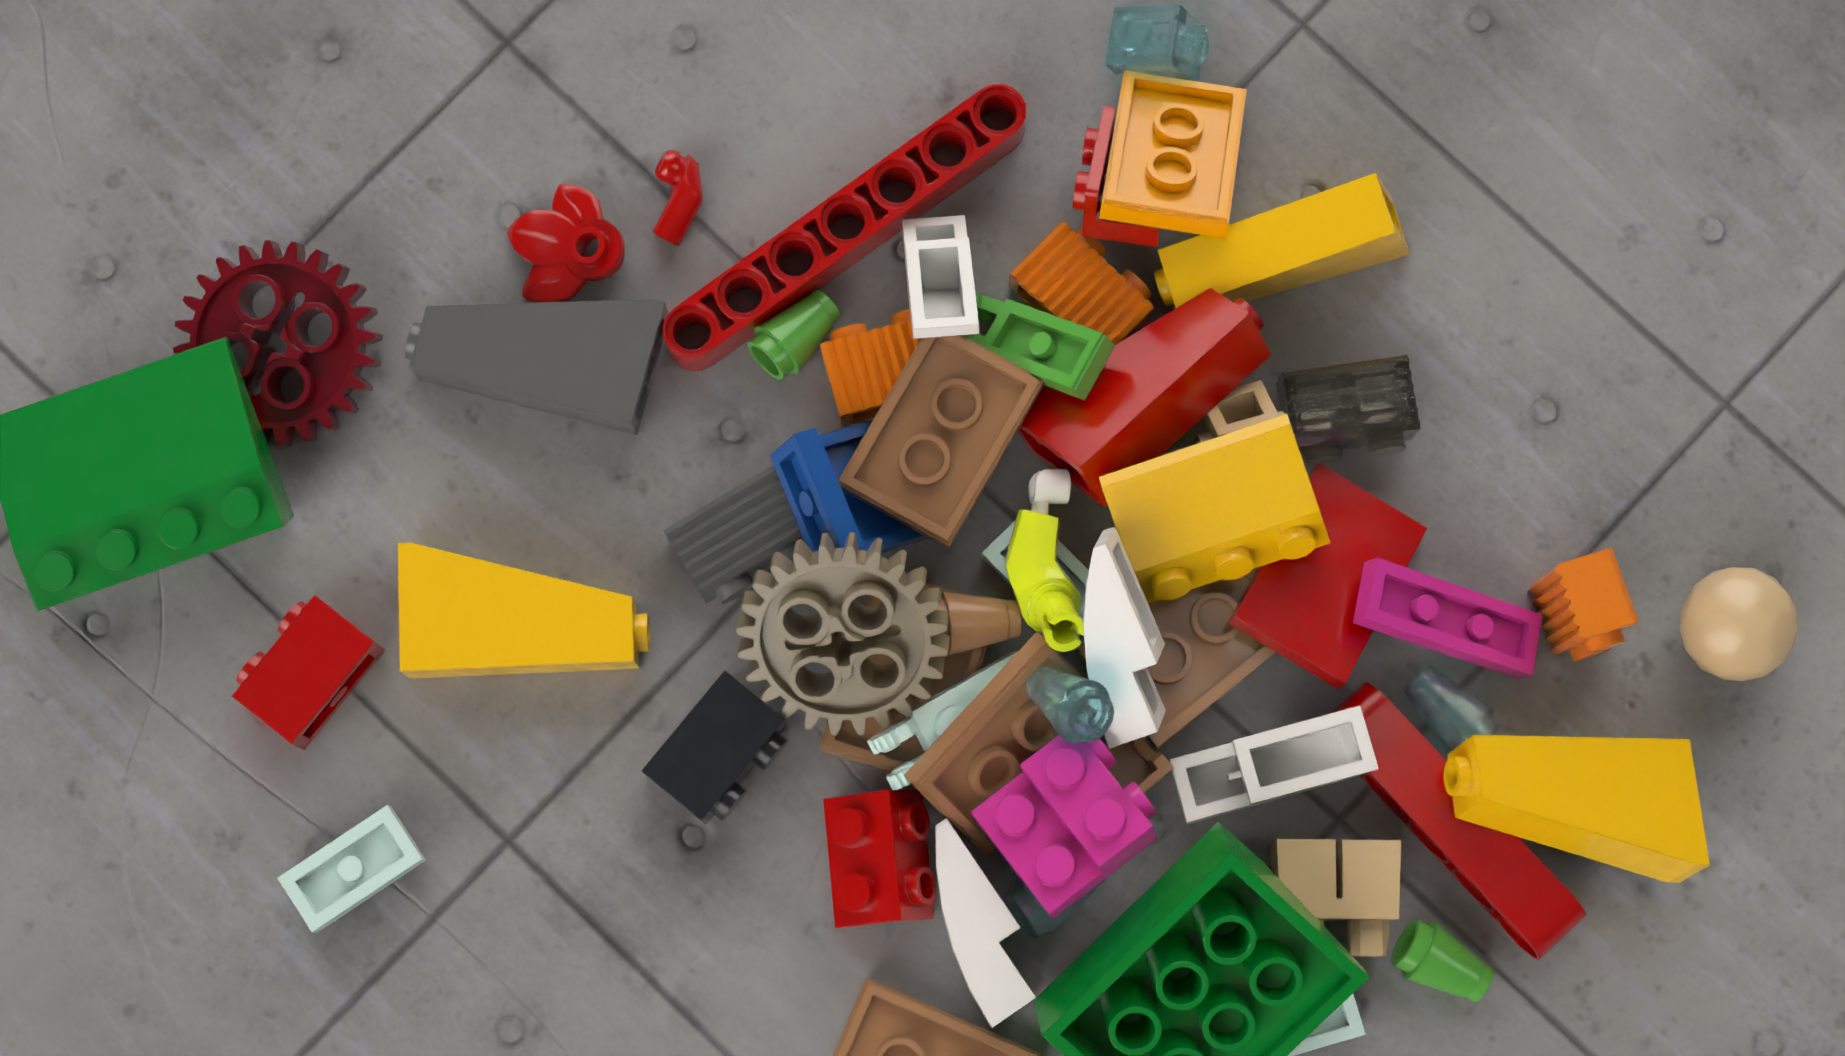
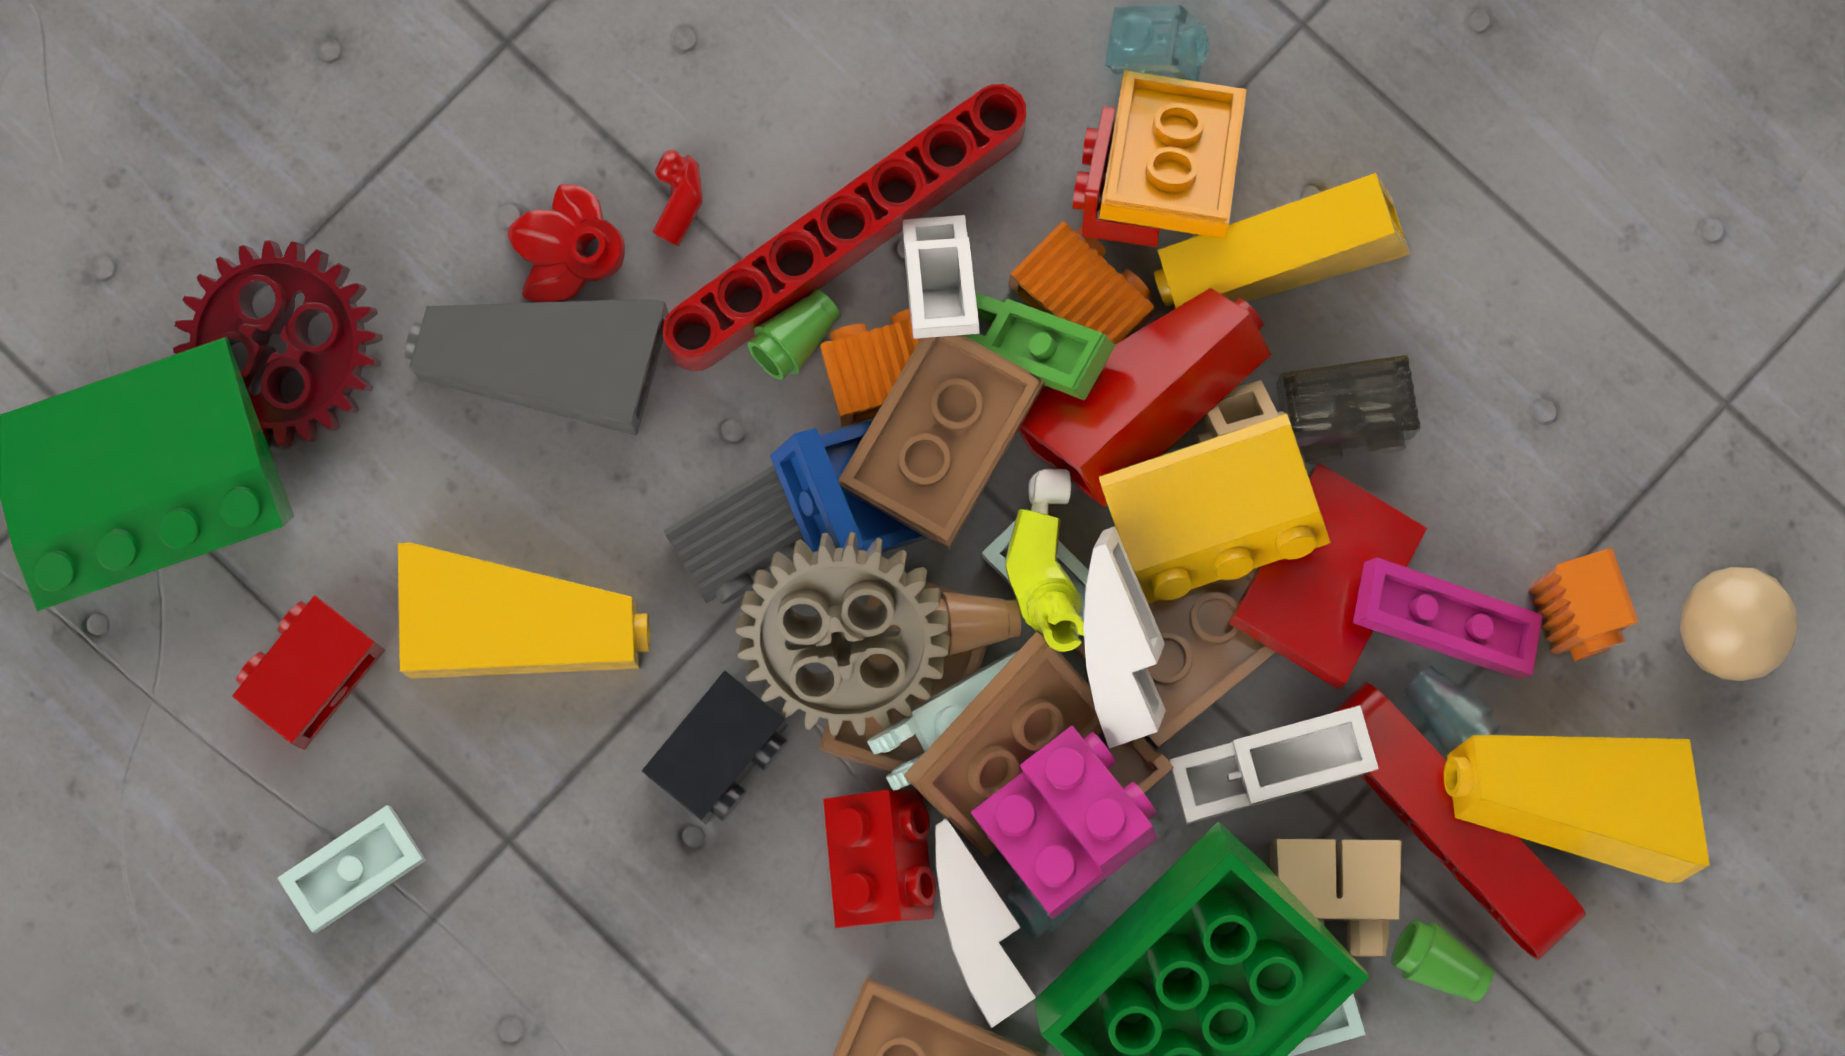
clear light blue cone [1027,666,1114,743] -> none

